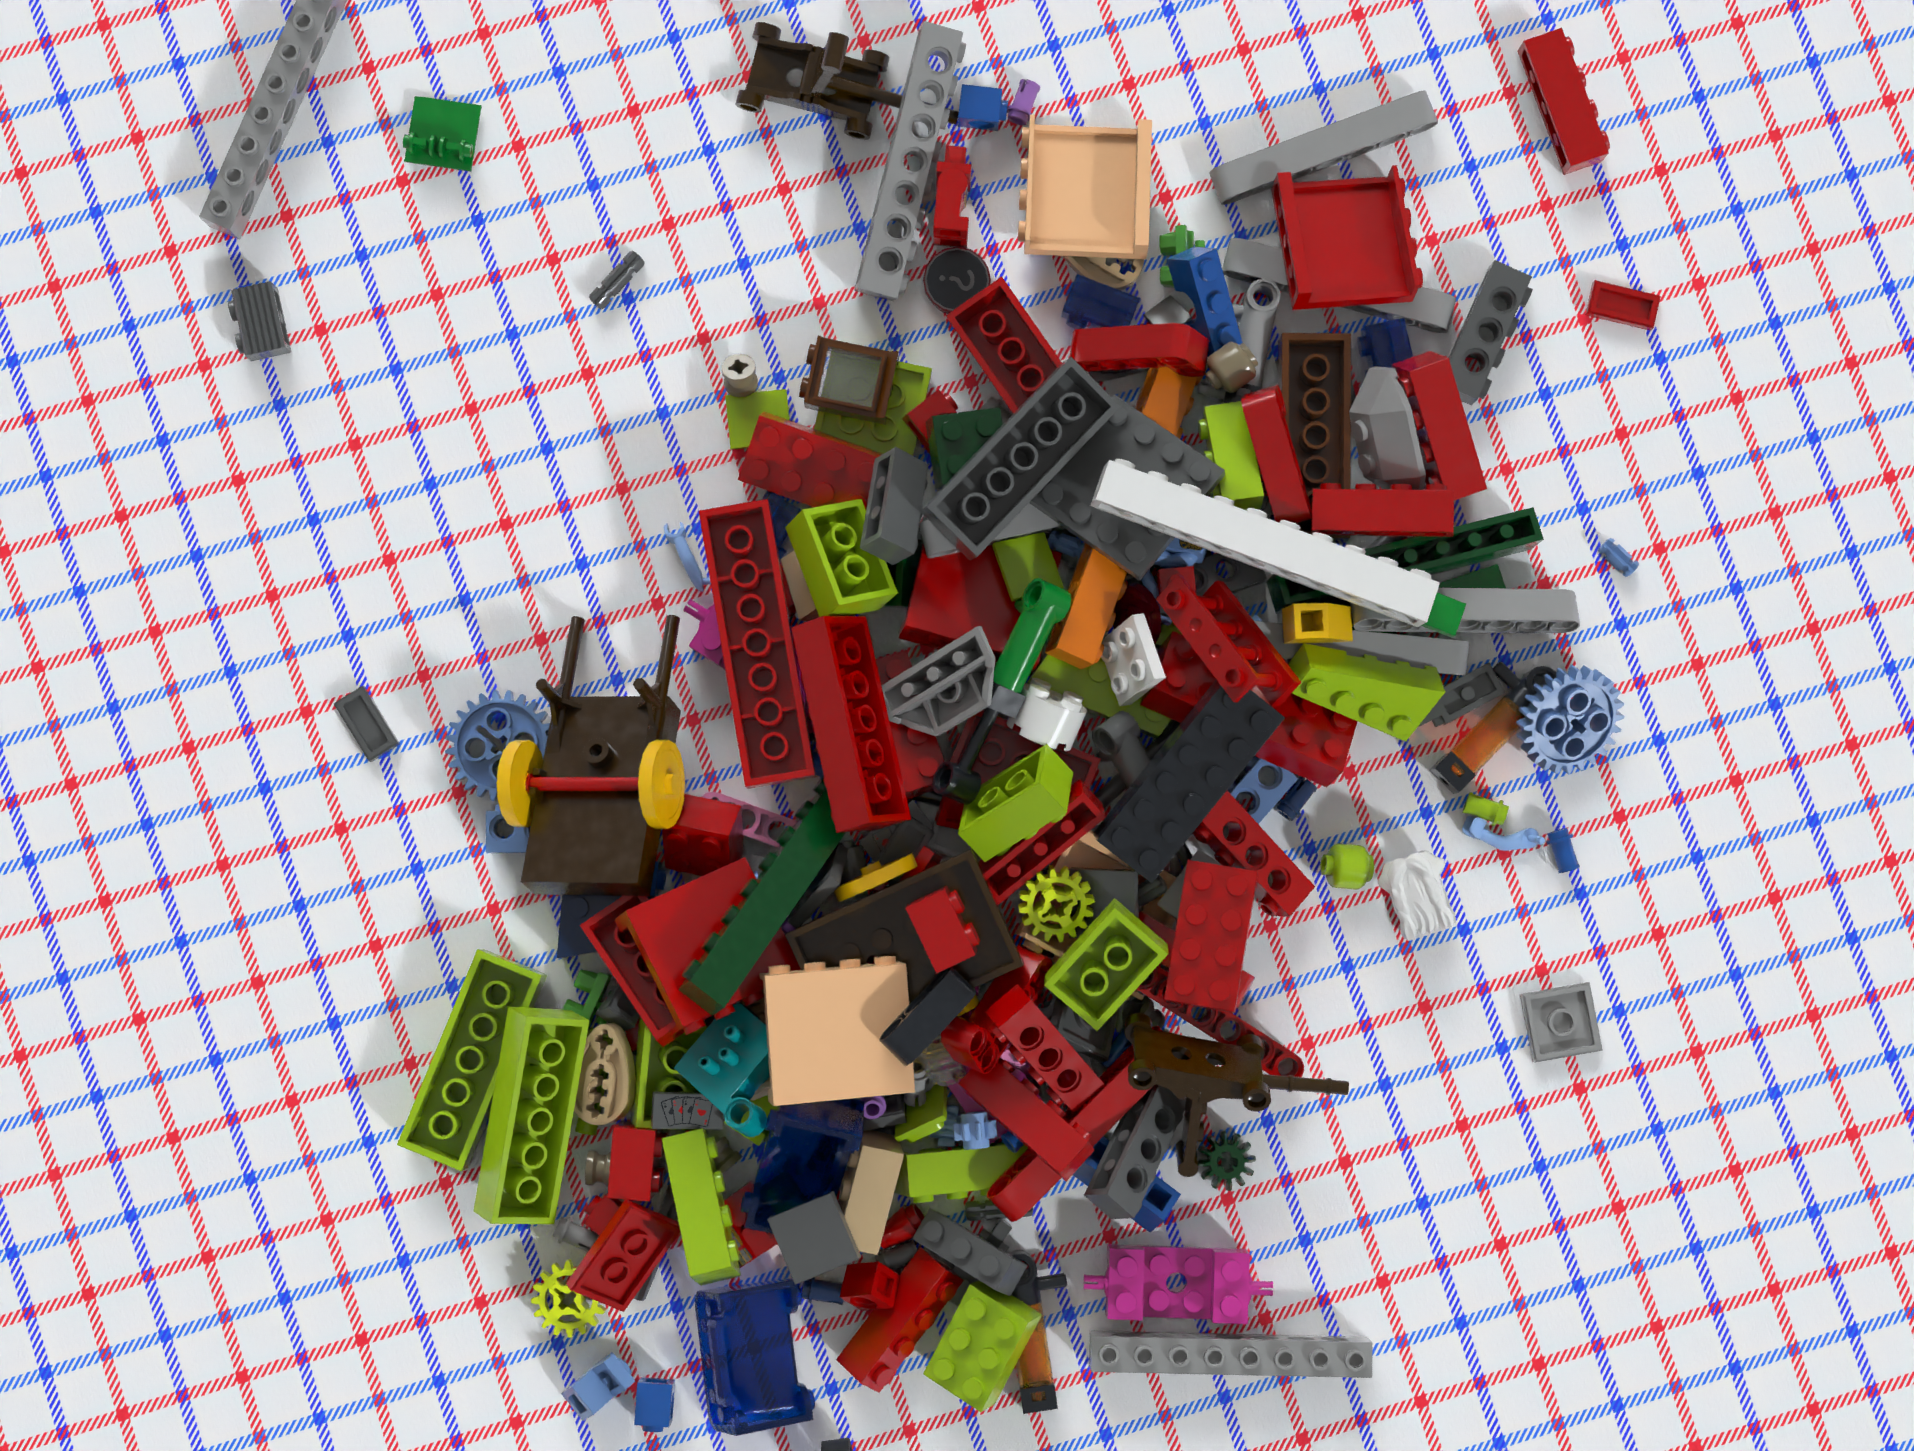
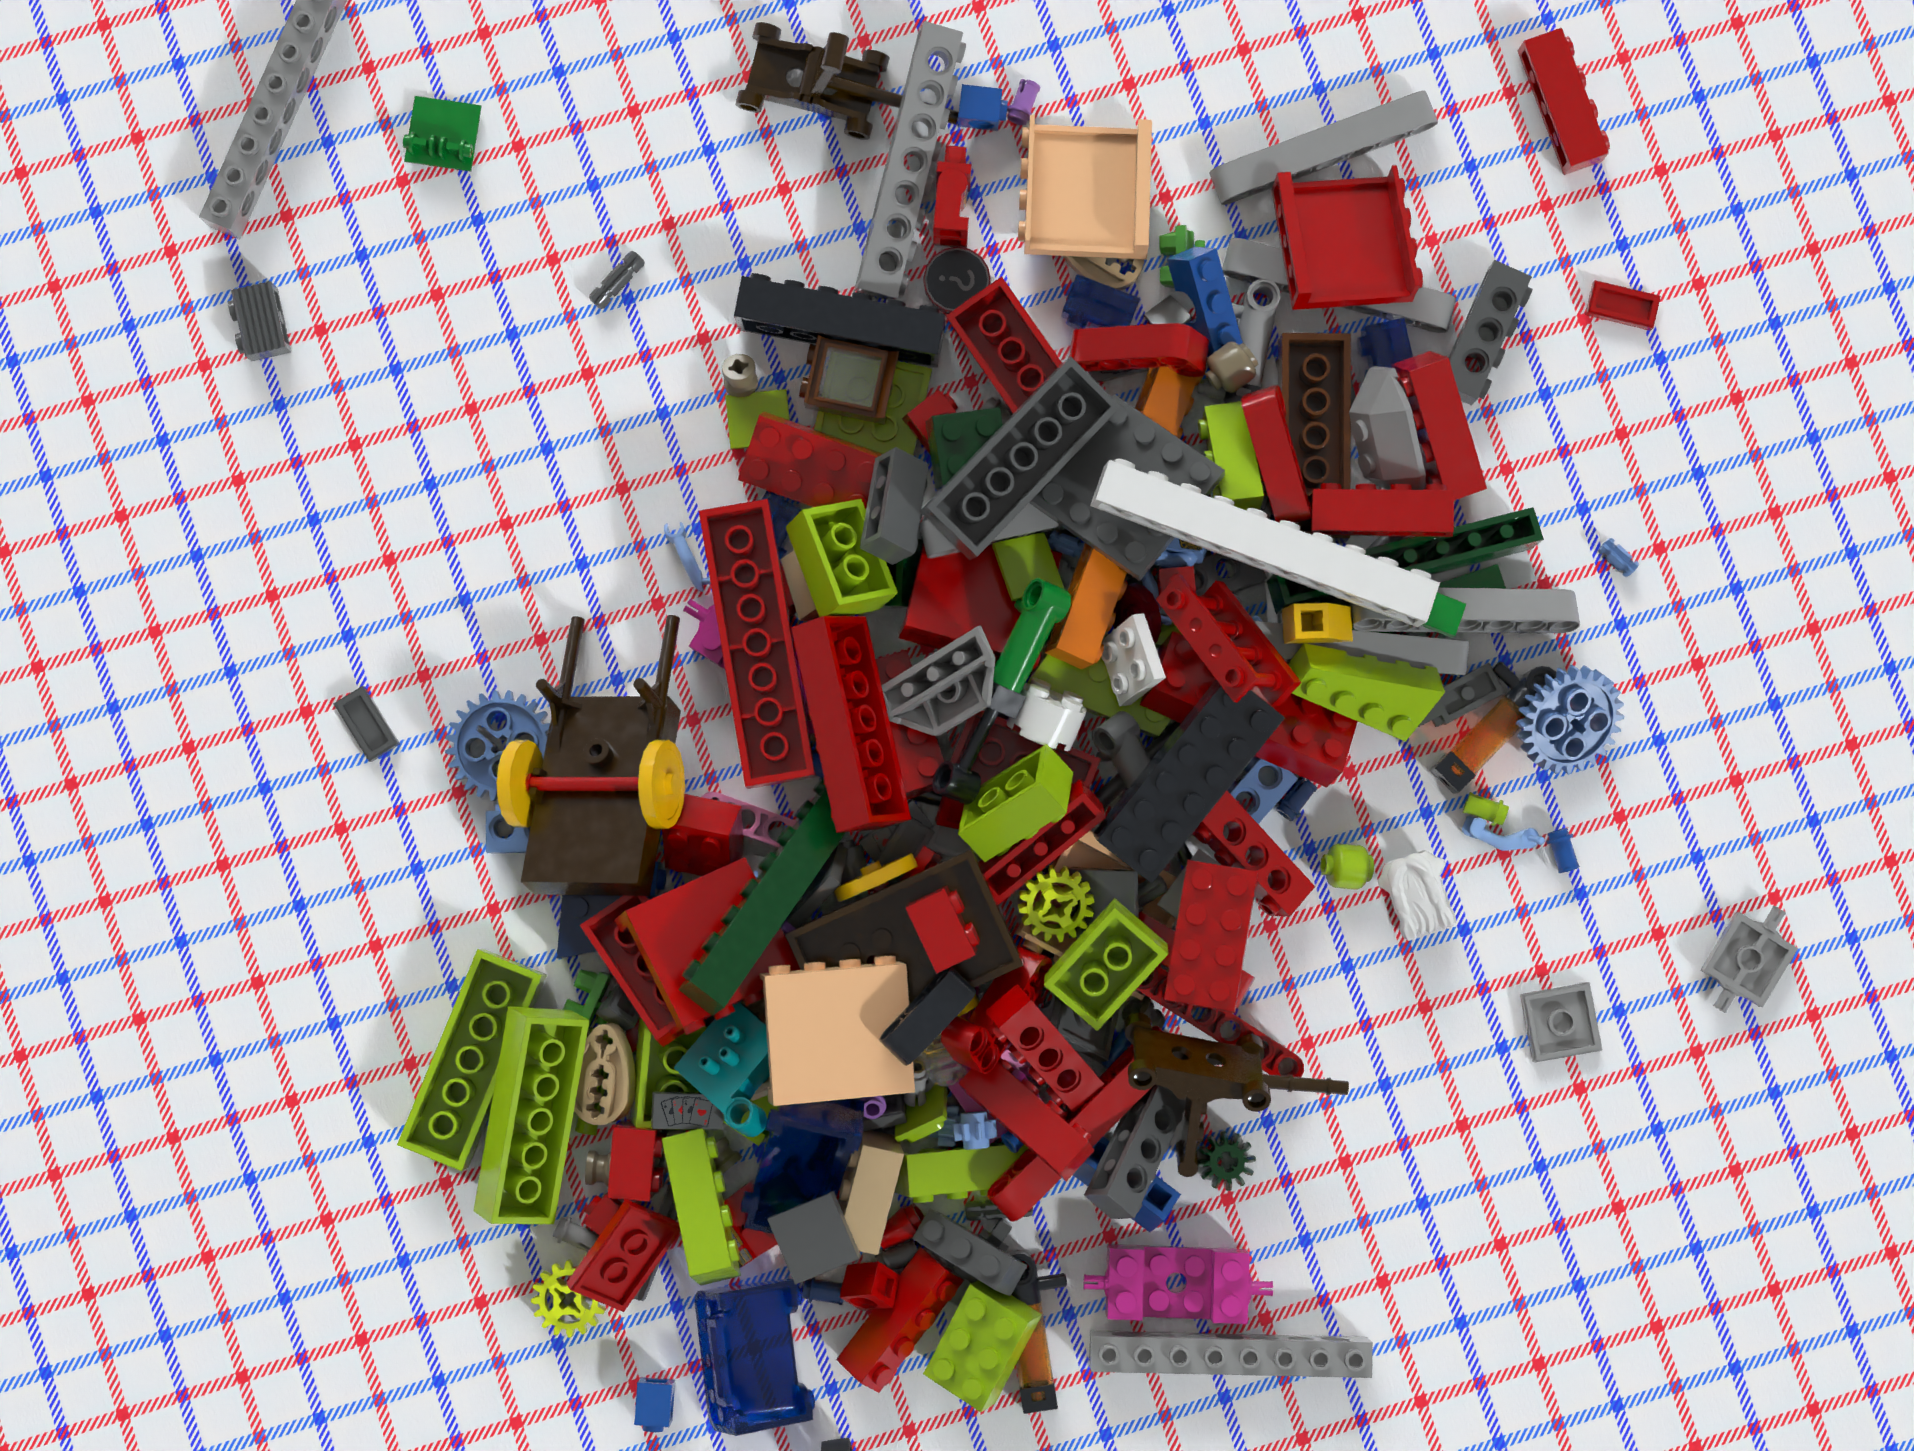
medium blue brick [561,1352,635,1421] -> none
none -> black brick [734,273,945,368]
none -> light grey plate [1700,906,1798,1013]

